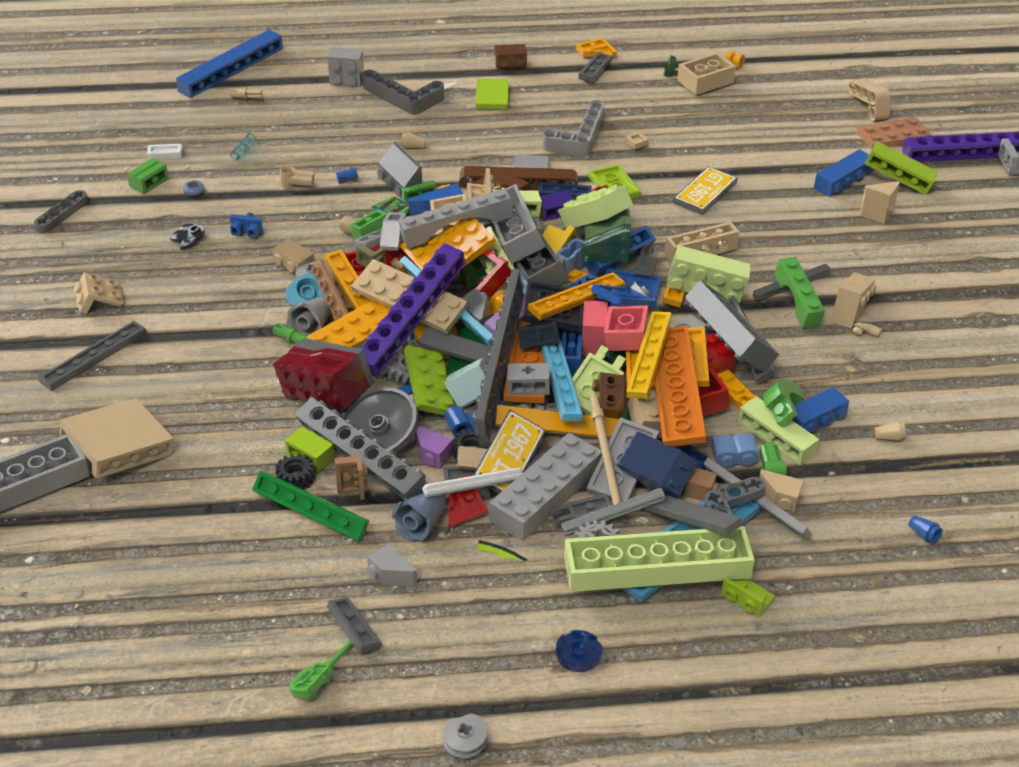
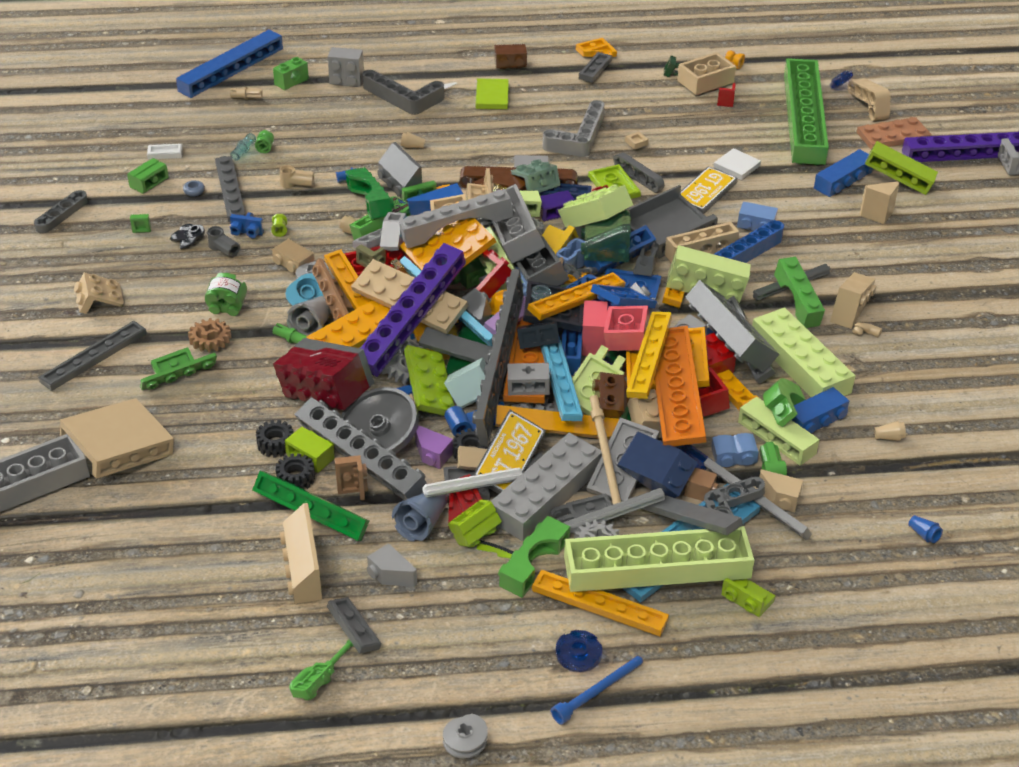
none -> bright green tile [130,214,151,233]
none -> bright green bracket [140,347,217,390]
none -> medium nougat gear [188,318,231,352]
none -> bright green brick [205,273,247,316]
none -> dark grey piece [207,226,240,258]
none -> dark grey plate [215,156,245,222]
none -> bright green wheel [255,130,274,153]
none -> black tyre [256,420,294,458]
none -> lime bush [271,214,288,237]
none -> bright green brick [273,57,309,91]
none -> tan slope [280,503,322,604]
none -> green arch [345,167,394,219]
none -> lime brick [448,499,502,548]
none -> bright green arch [498,516,570,598]
none -> sand green bracket [511,159,560,193]
none -> clear light blue tile [531,285,551,301]
none -> light orange plate [532,569,669,637]
none -> blue piece [551,656,643,725]
none -> dark grey piece [563,263,598,280]
none -> dark grey beam [613,152,665,192]
none -> dark grey panel [622,185,718,259]
none -> white tile [714,148,761,180]
none -> blue beam [714,220,784,263]
none -> red panel [717,83,736,107]
none -> medium blue brick [737,201,778,231]
none -> yellowish green brick [752,307,855,397]
none -> bright green brick [784,58,829,165]
none -> clear blue gear [830,70,853,88]

